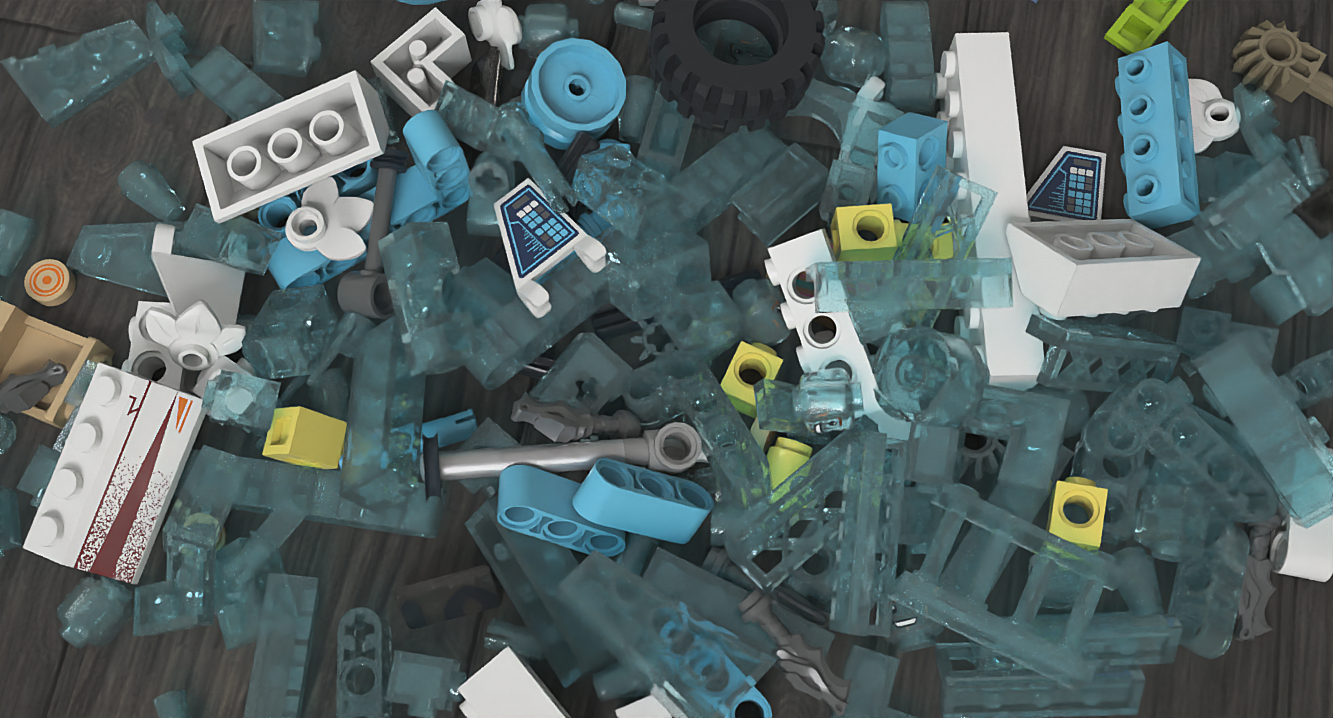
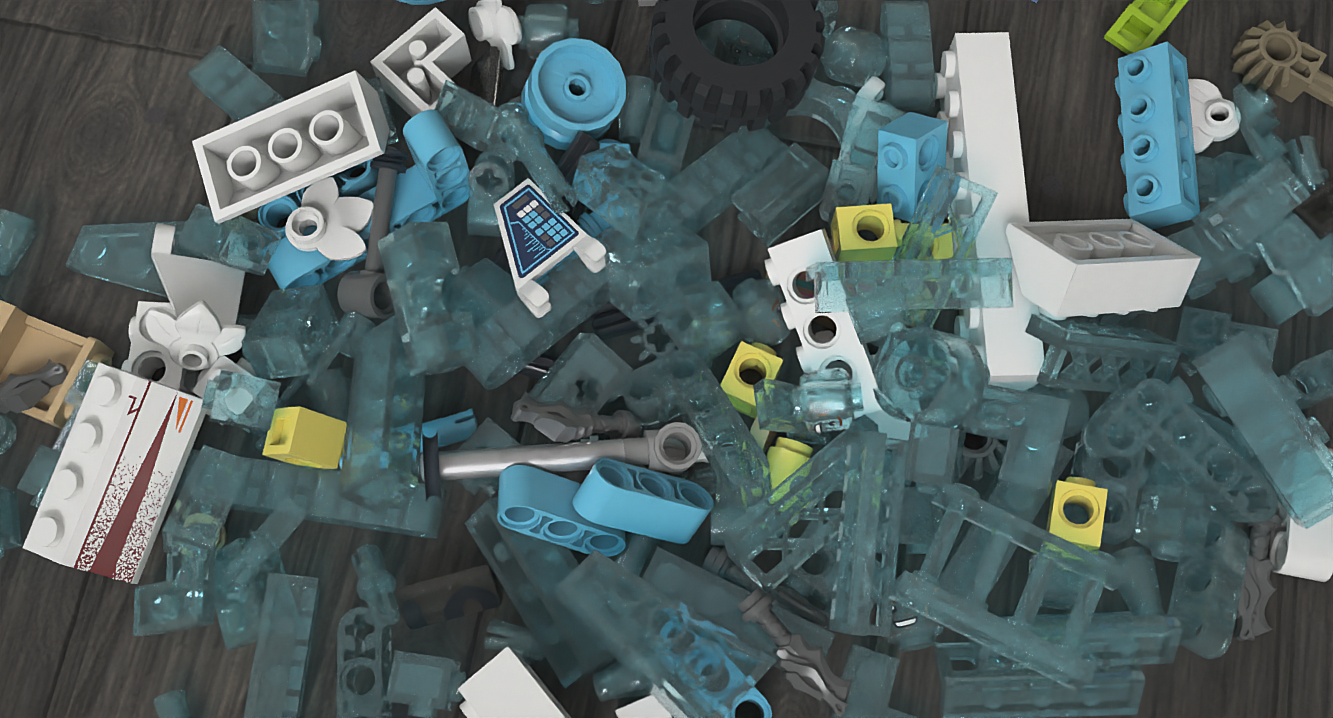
clear light blue wing [0,19,161,129] -> none
tan tile [24,259,76,306] -> none
clear light blue head [57,575,134,649] -> none
clear light blue cone [117,160,185,224] -> none
clear light blue slope [146,0,196,100] -> none
clear light blue arm [614,2,654,32] -> none
flag [1027,146,1106,222] -> none
none -> clear light blue axle [351,545,400,628]

